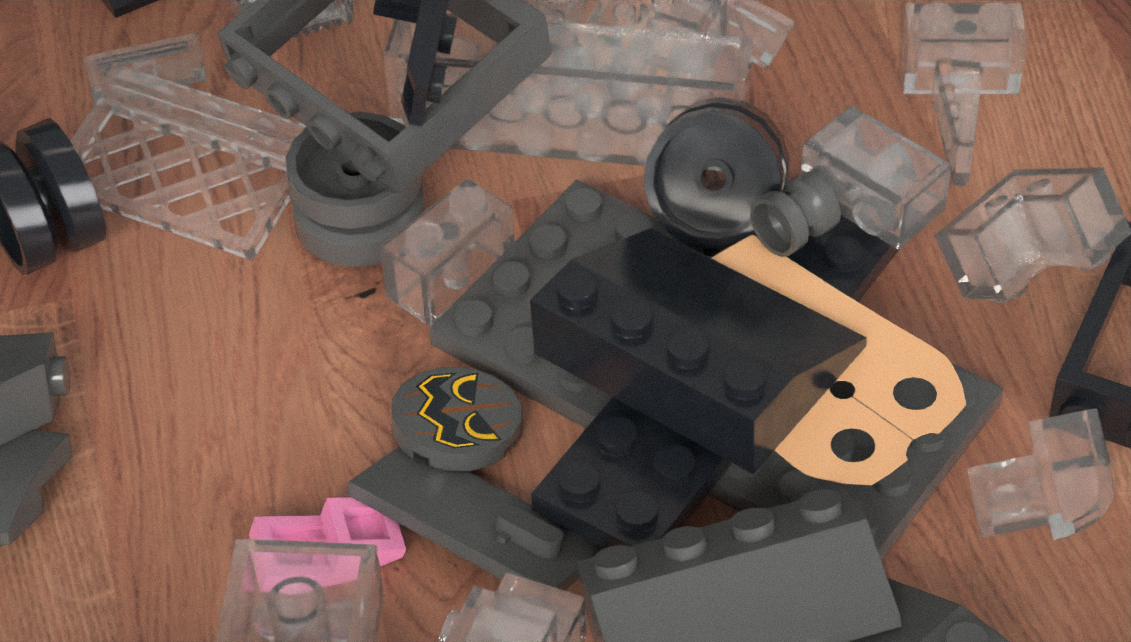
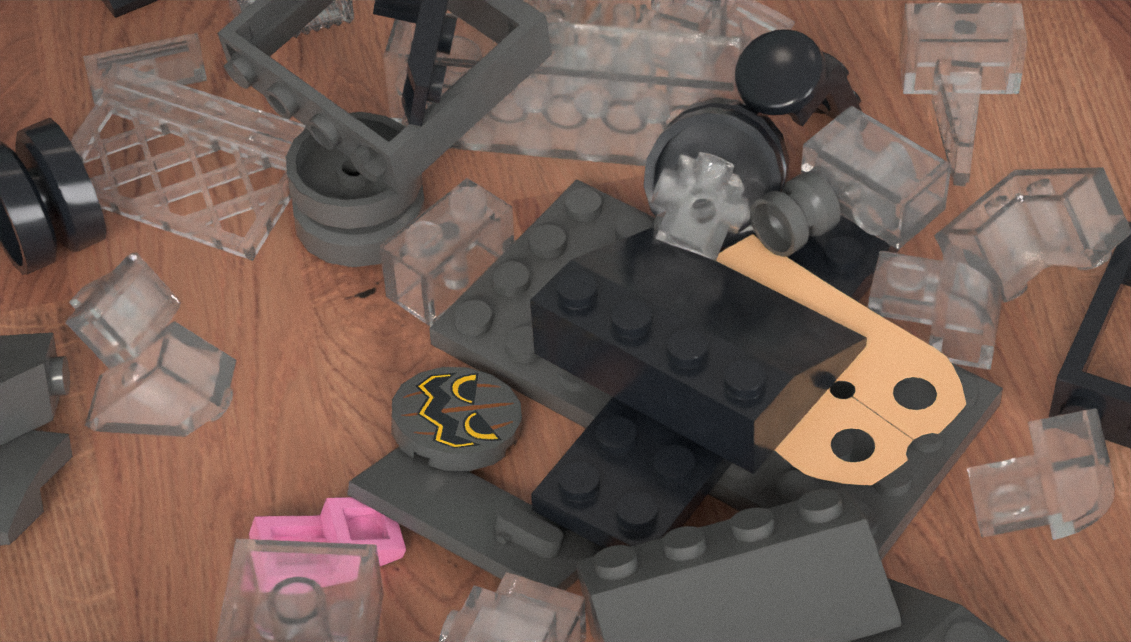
none -> clear brick [65,252,181,369]
none -> clear slope [85,321,236,437]
none -> clear brick [651,152,749,261]
none -> black piece [735,29,869,136]
none -> clear brick [868,244,1004,370]

